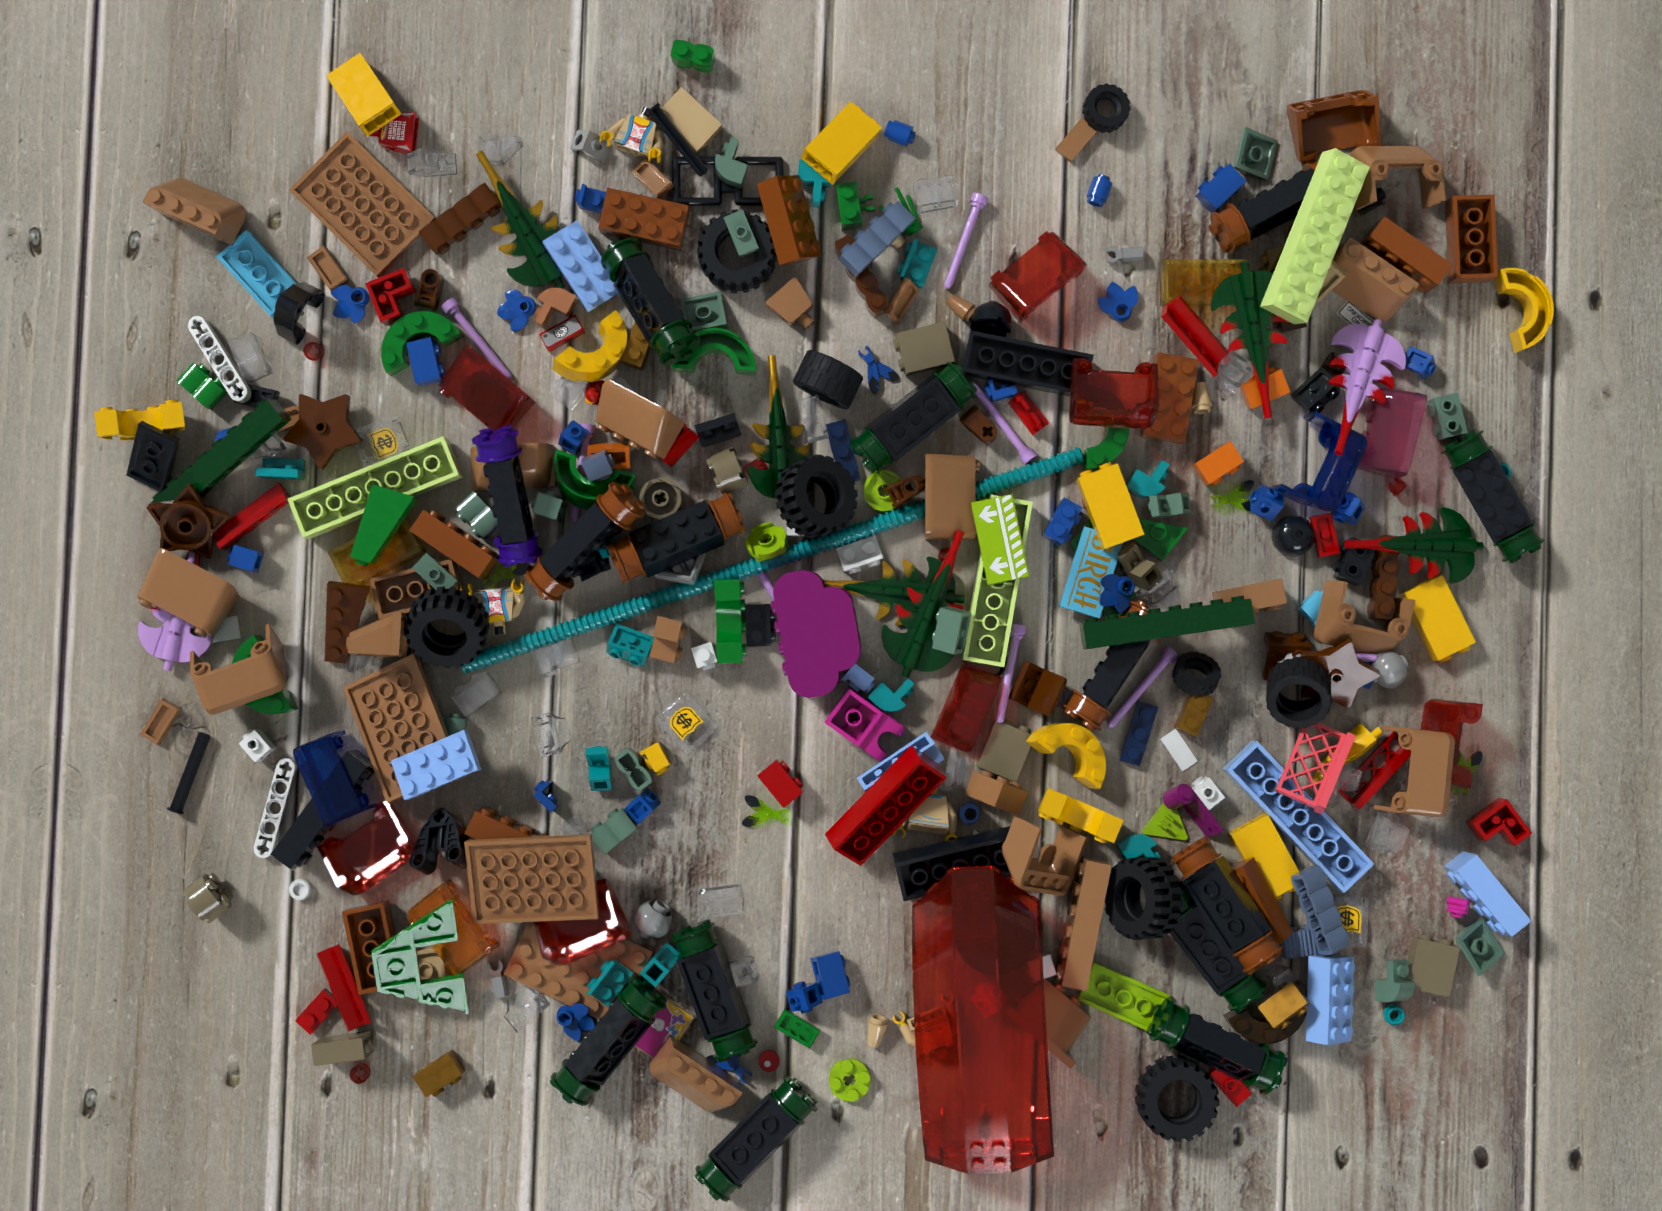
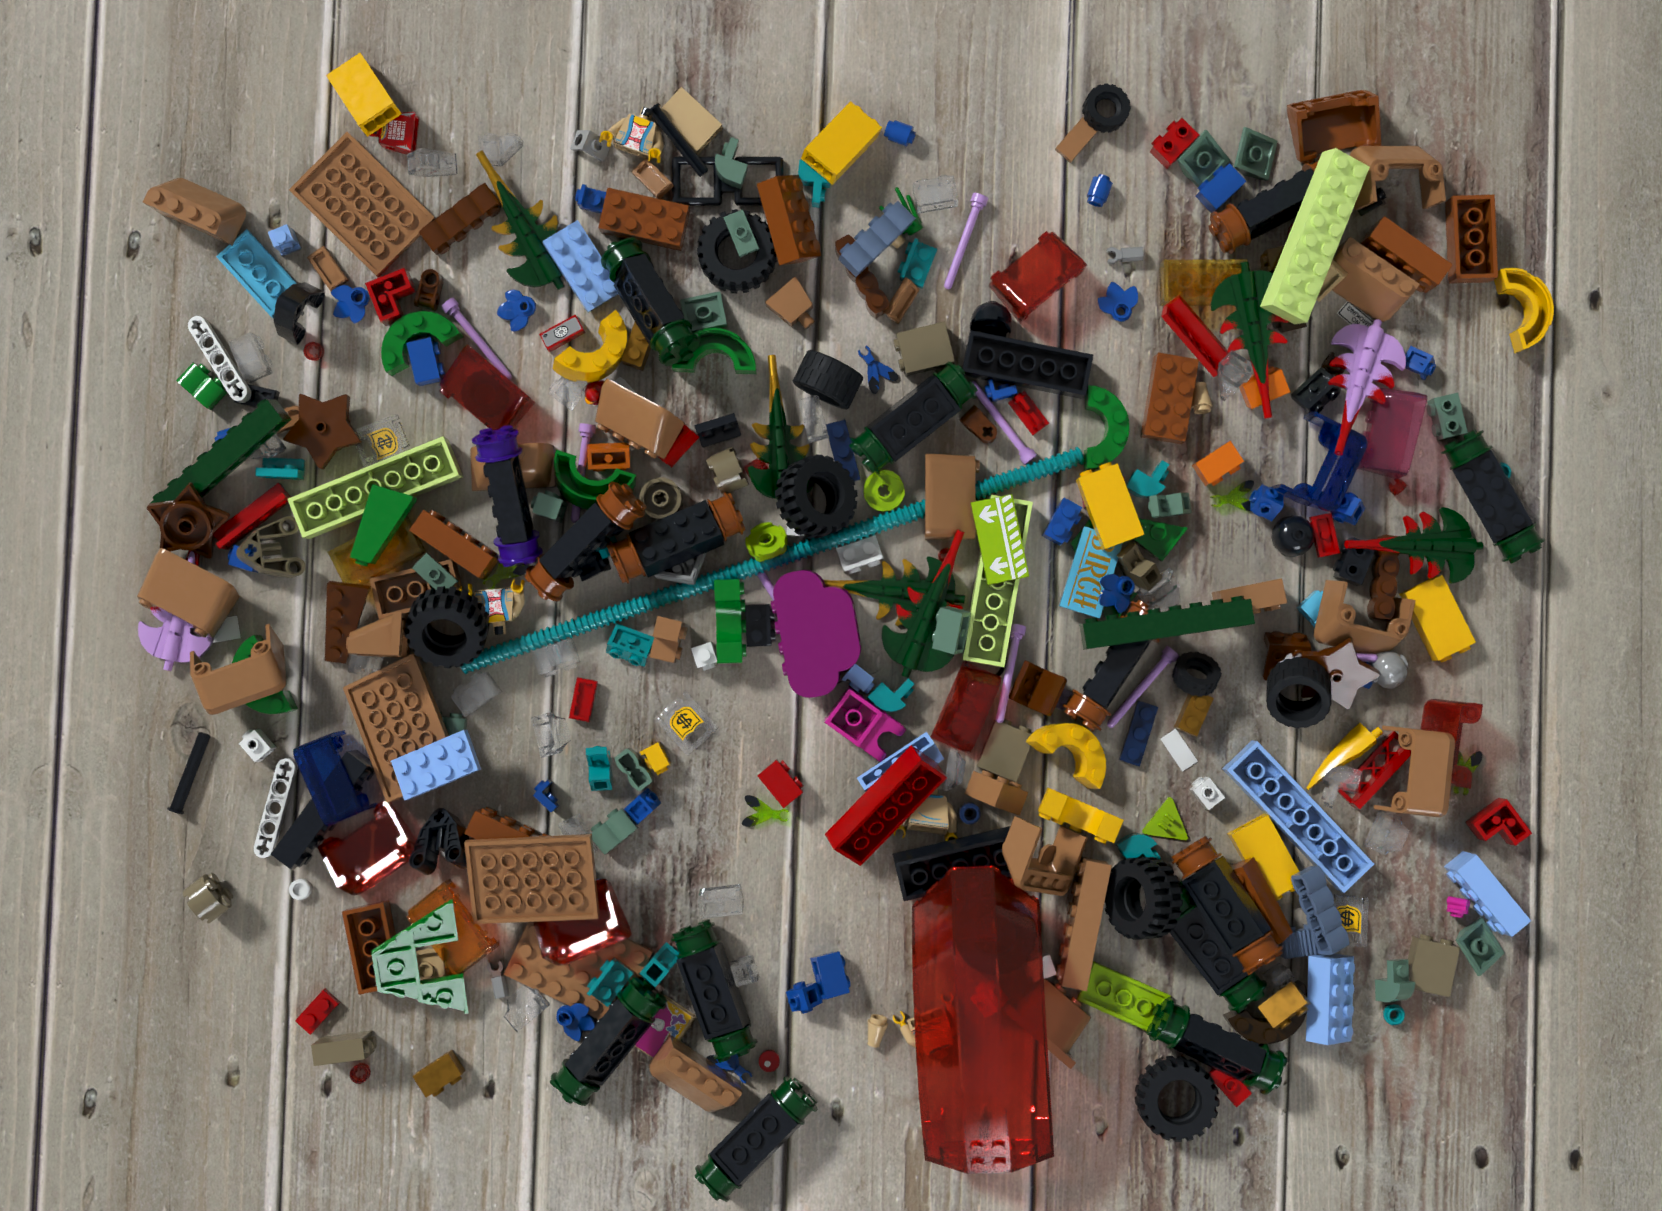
yellow brick [94,400,185,441] -> none
black tile [126,421,180,491] -> none
medium nougat tile [140,699,182,745] -> none
red fence [316,944,371,1031] -> none
sand green brick [456,491,498,539] -> none
nougat brick [534,288,579,328] -> none
blue bracket [558,420,589,456] -> none
sand blue brick [581,450,615,482] -> none
light grey plant [634,899,673,939] -> none
green brick [670,40,715,73] -> none
green plate [774,1008,821,1049] -> none
lime plate [829,1058,870,1102] -> none
green brick [836,181,875,231] -> none
reddish brown piece [884,475,925,508] -> none
medium nougat cone [947,294,976,323] -> none
clear red windscreen [1069,358,1159,429] -> none
magenta door [1163,784,1223,838] -> none
coral fence [1275,723,1356,815] -> none
none -> dark tan connector [236,516,305,578]
none -> light blue brick [268,224,301,257]
none -> red plate [569,677,598,722]
none -> red brick [1150,118,1200,169]
none -> sand green slope [1177,130,1230,187]

